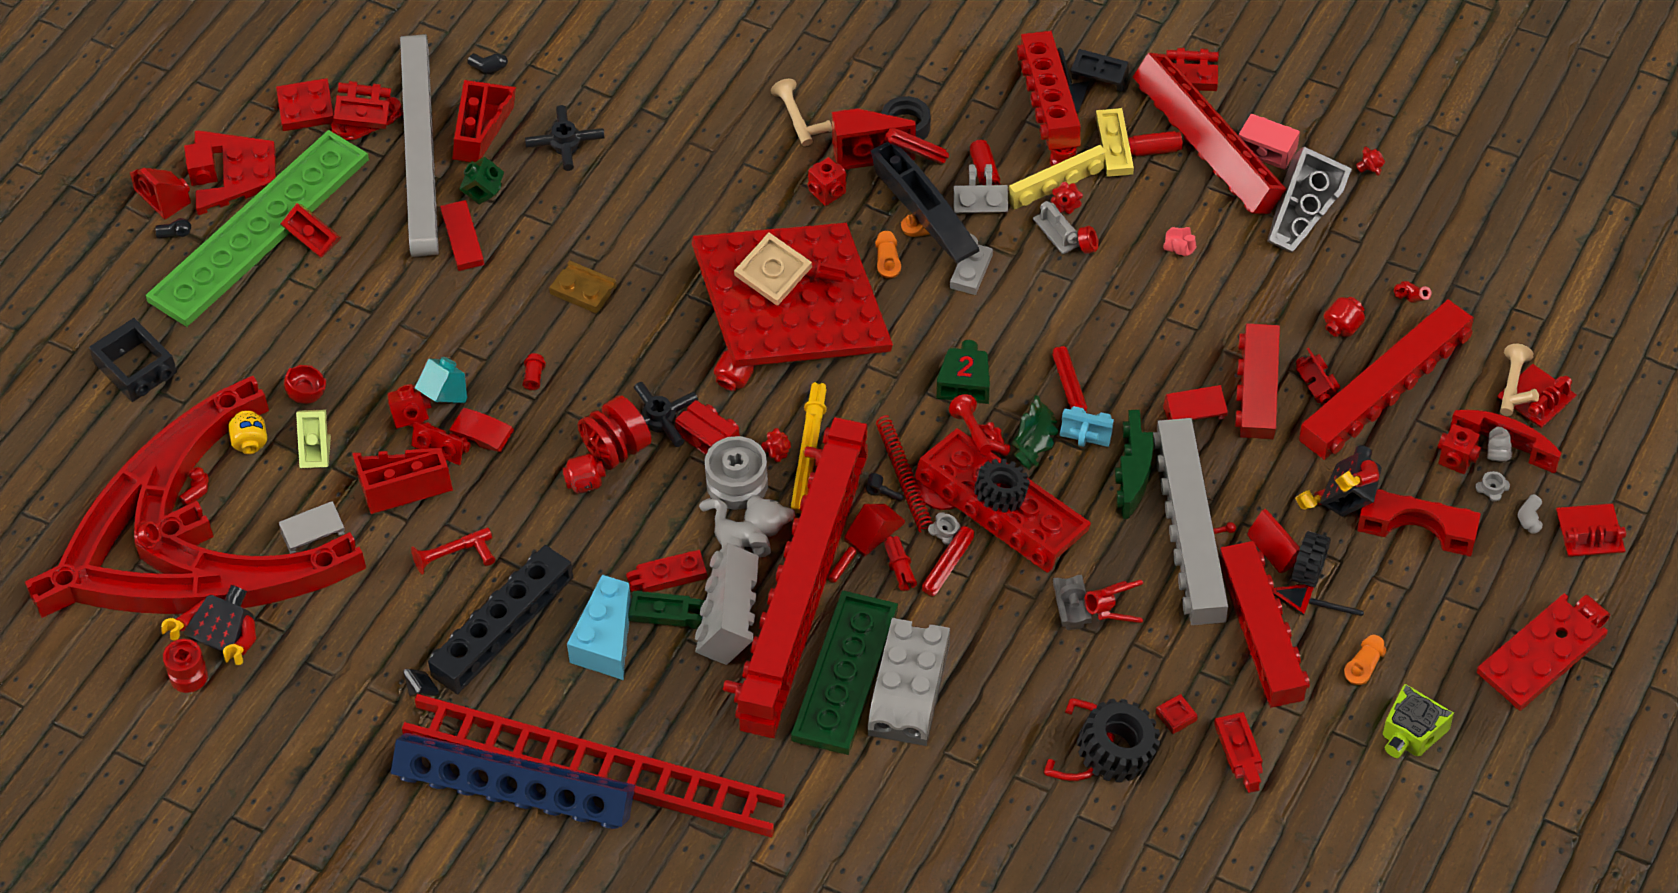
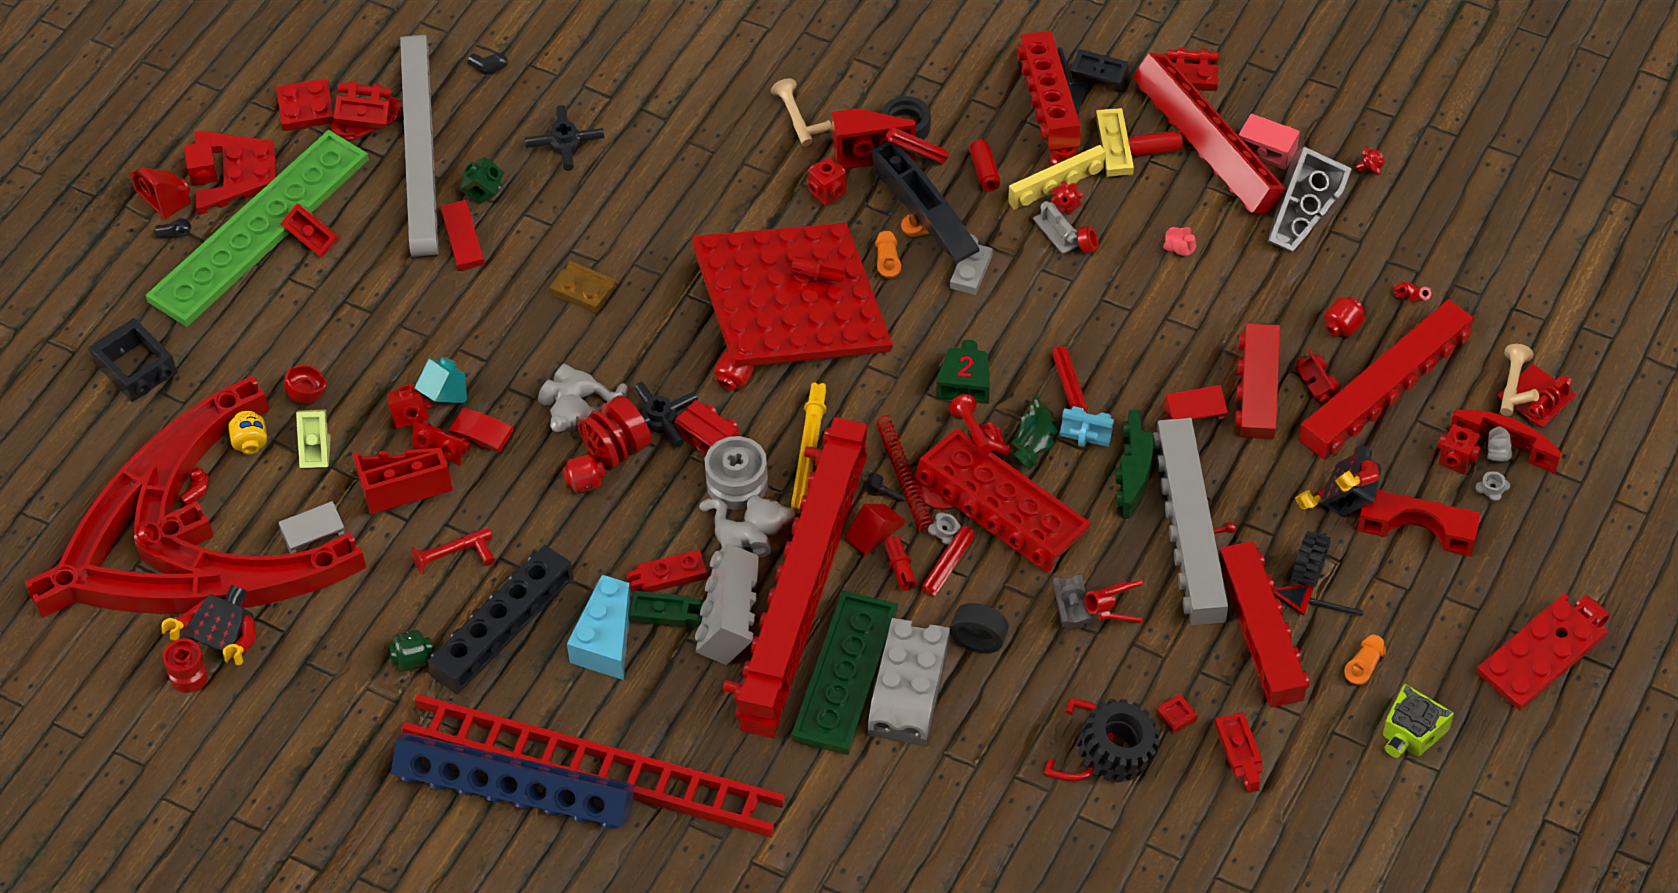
black slope [404,669,439,696] -> none
red wedge [452,80,516,162] -> none
red pin [522,353,546,390] -> none
tan hinge [734,233,812,306] -> none
red plant [761,428,791,462] -> none
red piece [828,547,857,583] -> none
light grey hinge [954,164,1008,214] -> none
black tyre [974,459,1030,512] -> none
red slope [1247,509,1300,573] -> none
light grey arm [1518,494,1543,534] -> none
red hinge [1556,503,1626,557] -> none
none -> dark green head [388,630,433,671]
none -> light grey animal [538,363,628,432]
none -> black tyre [950,603,1009,654]

